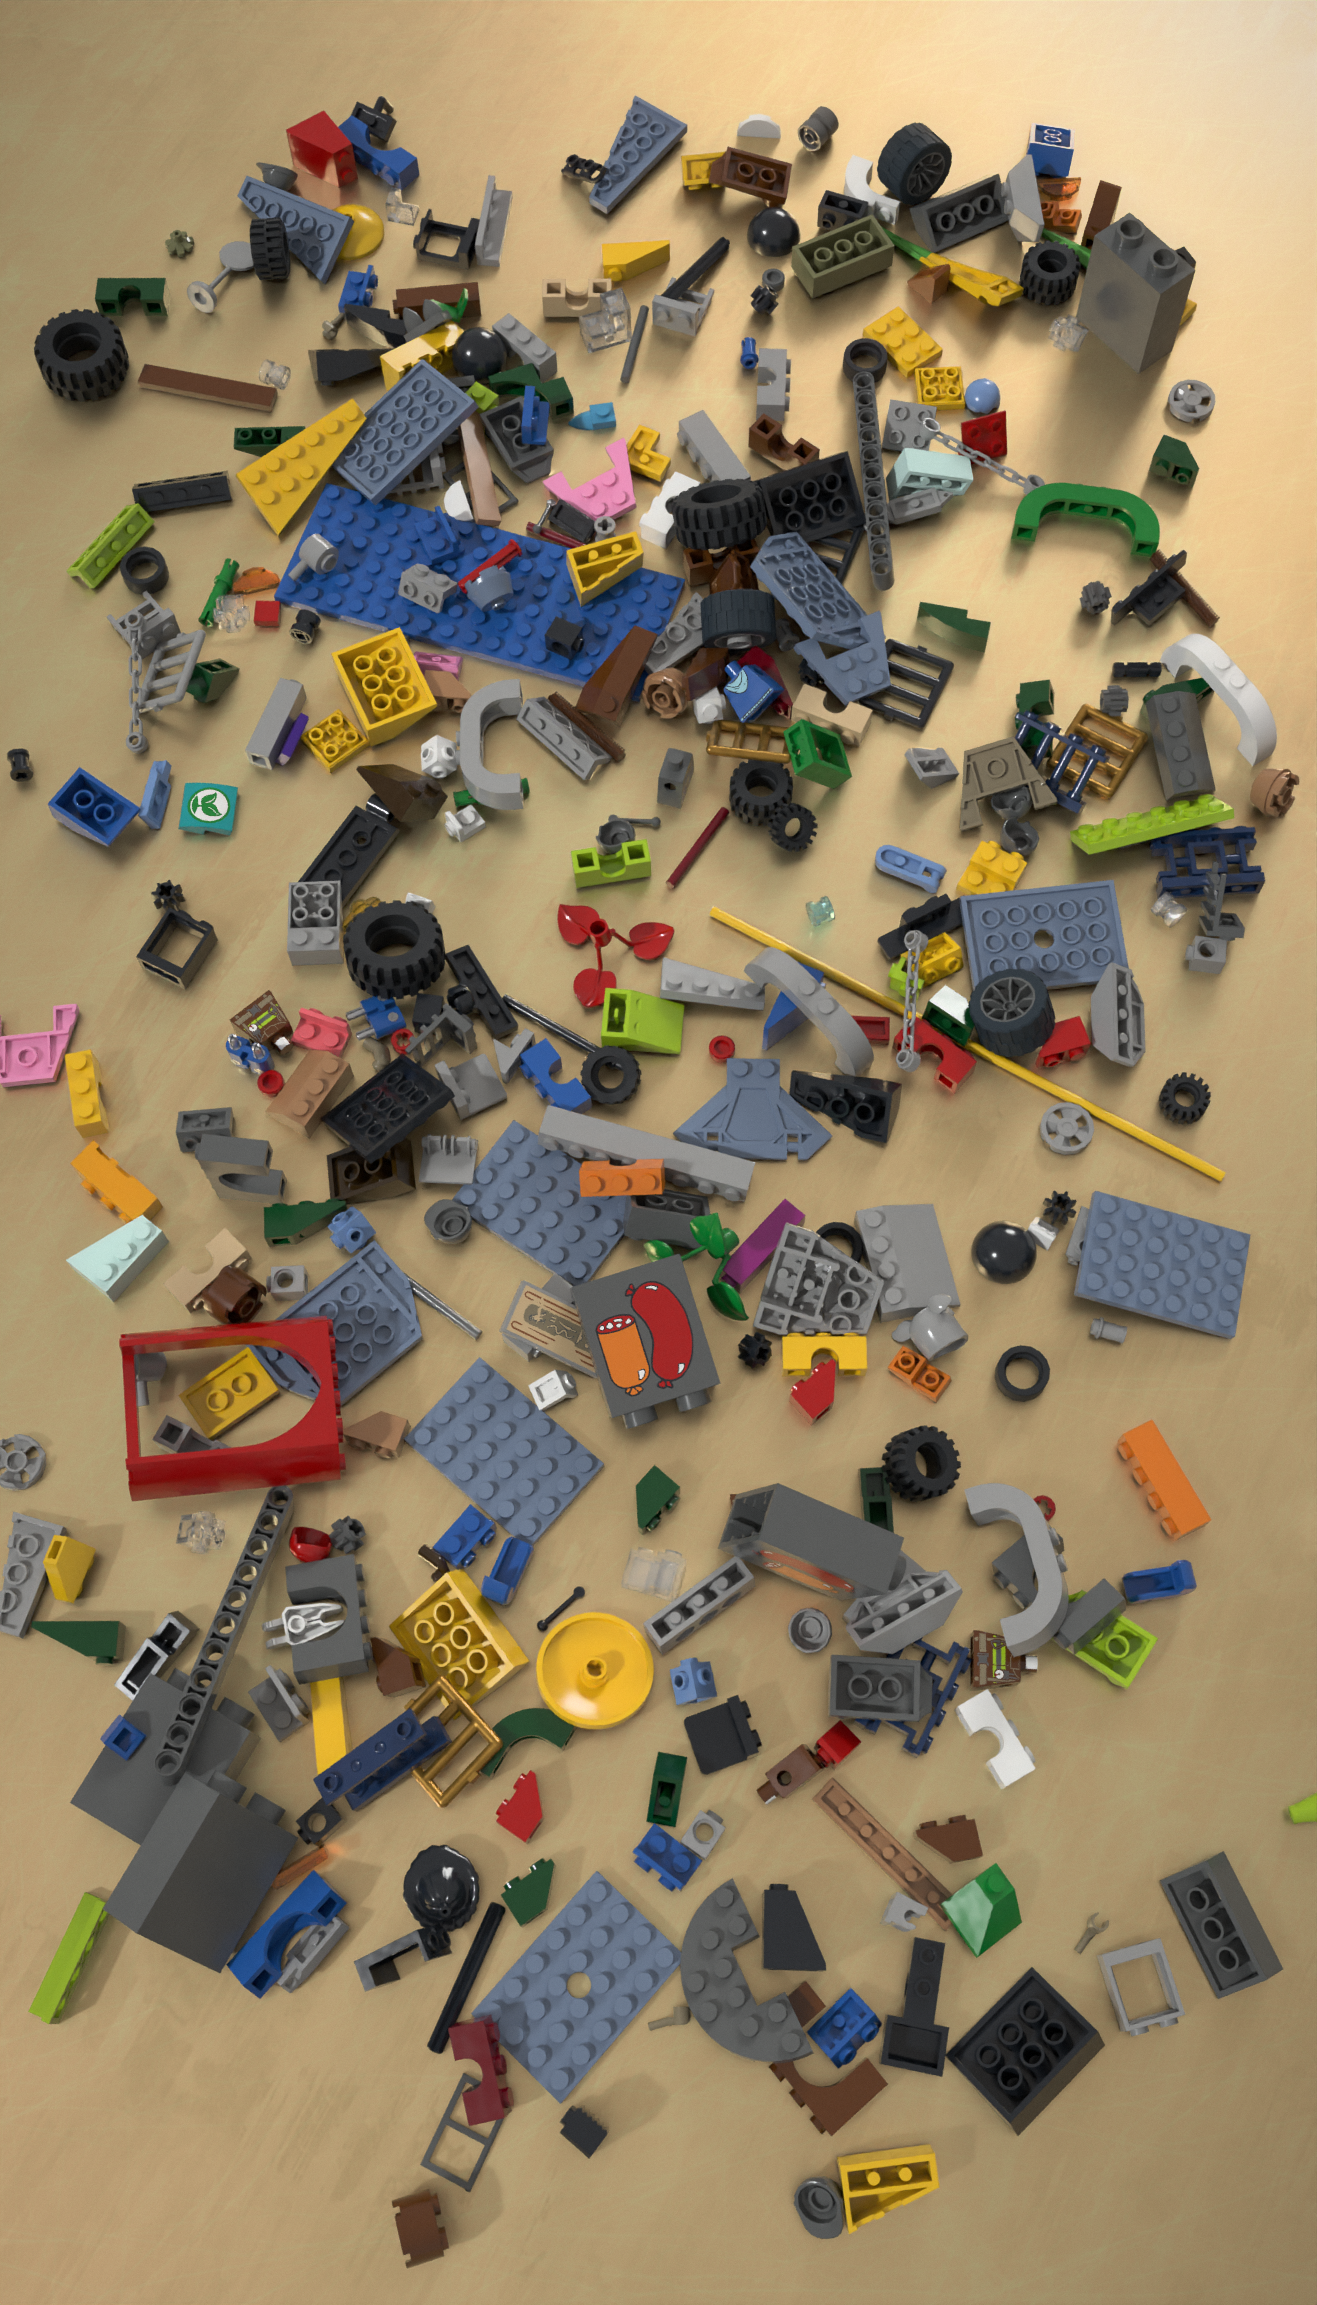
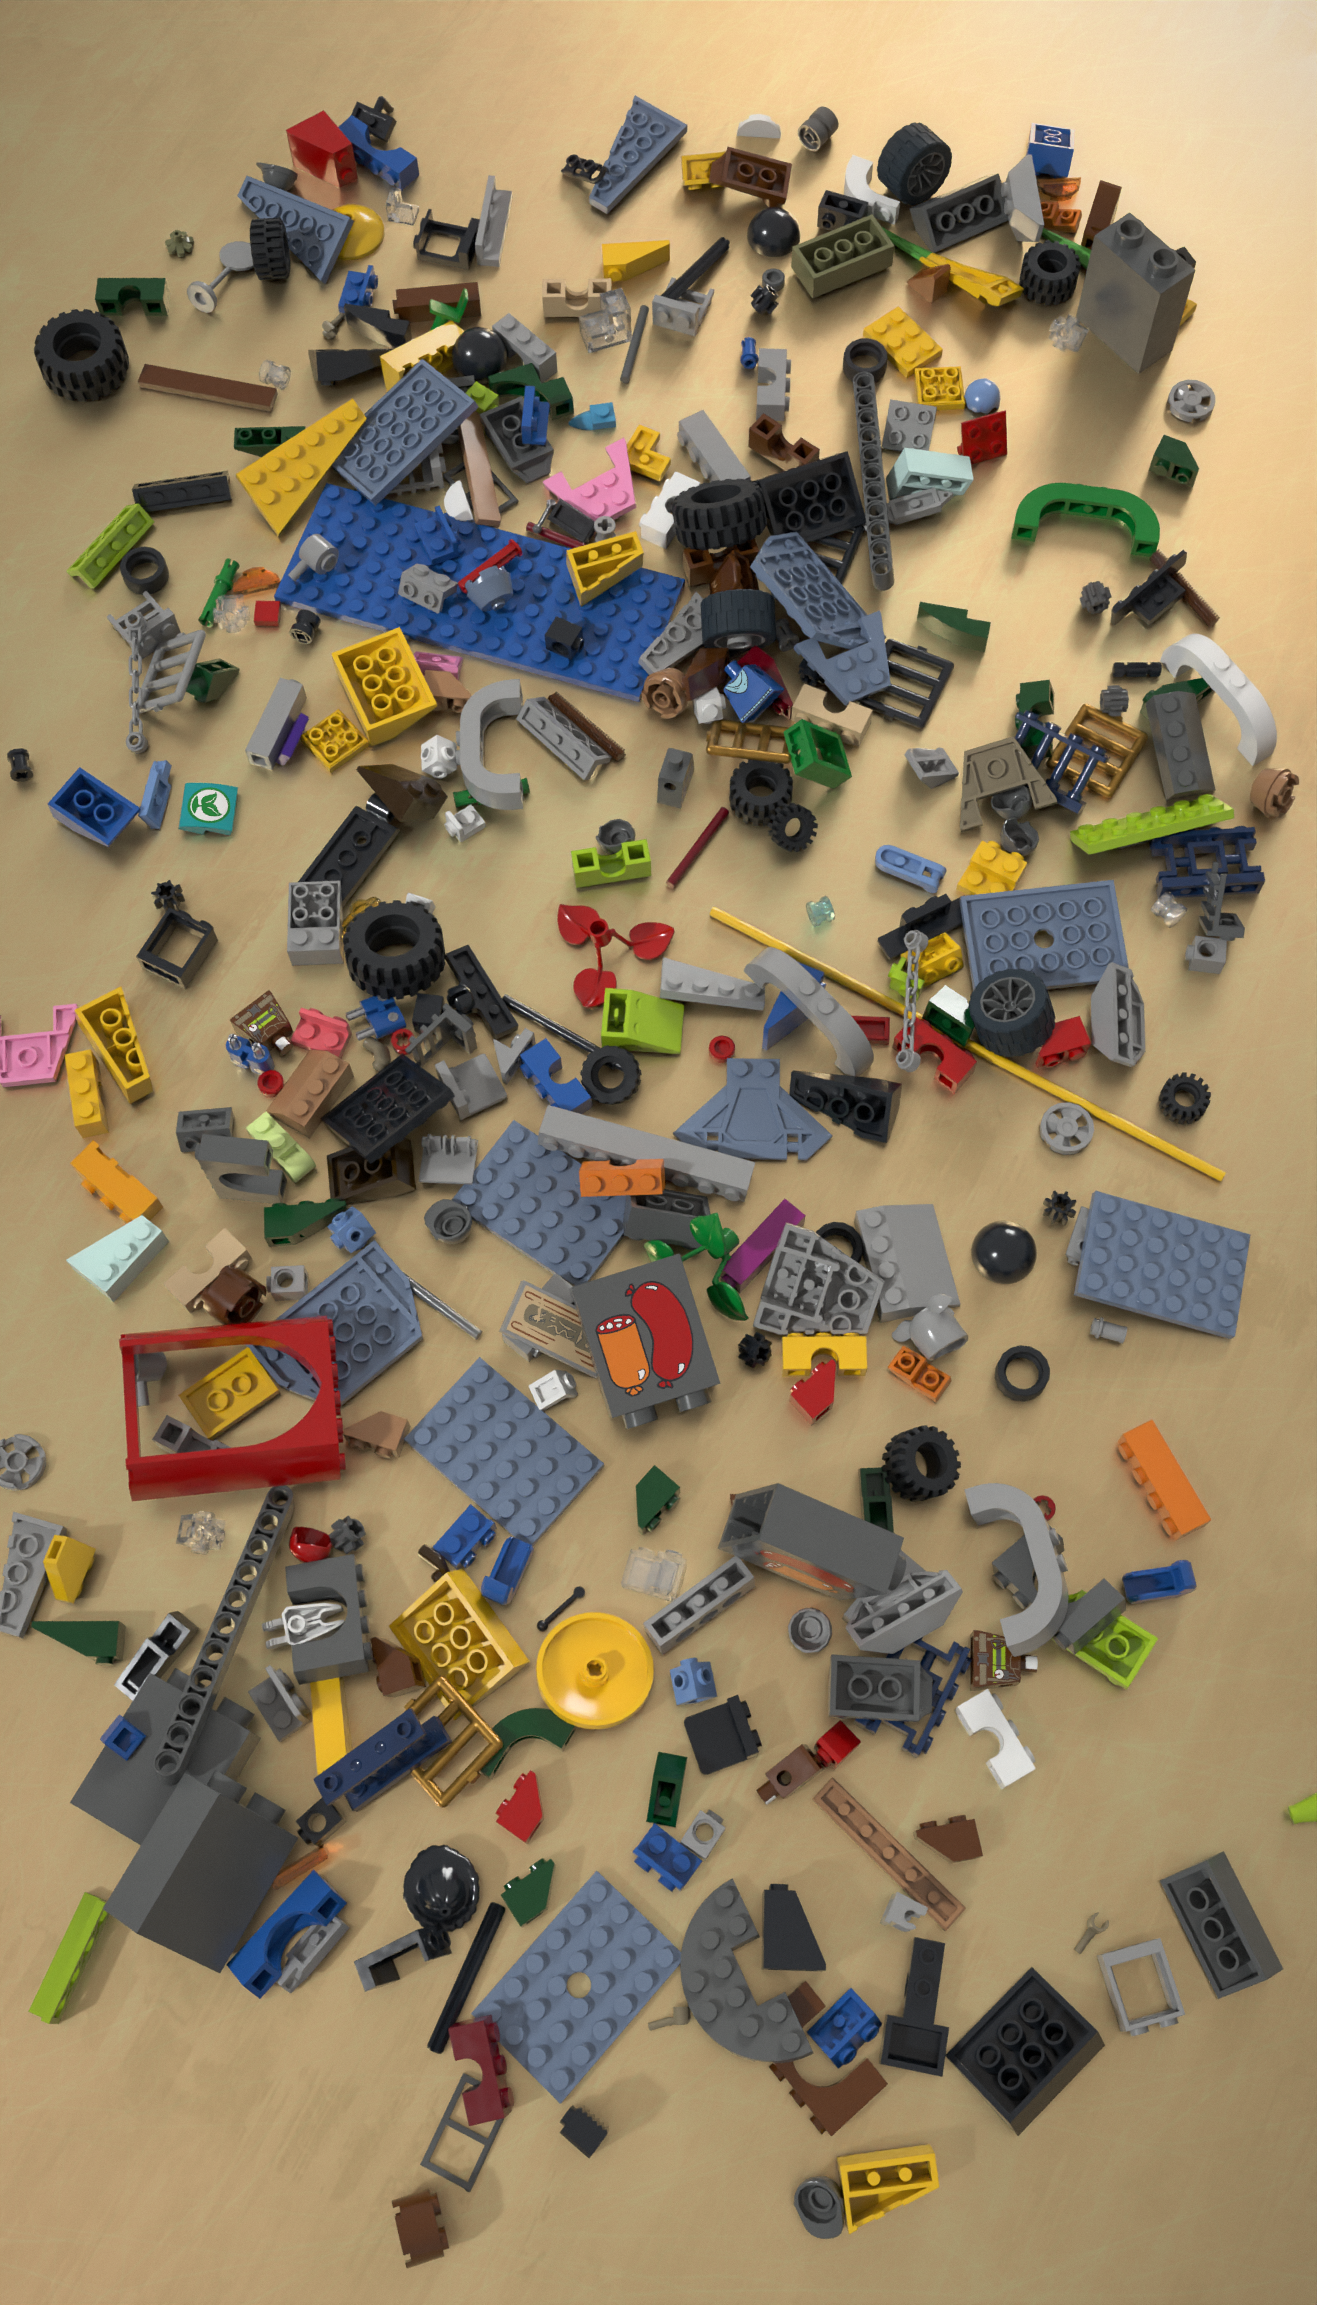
dark grey tile [403,299,452,342] -> none
reddish brown wedge [575,625,658,727] -> none
dark grey hinge [608,815,661,827] -> none
light grey piece [919,418,1045,495] -> none
green slope [939,1863,1022,1958] -> none
white slope [1027,1217,1060,1251] -> none
none -> yellow wedge [74,986,153,1104]
none -> yellowish green plate [246,1112,316,1183]

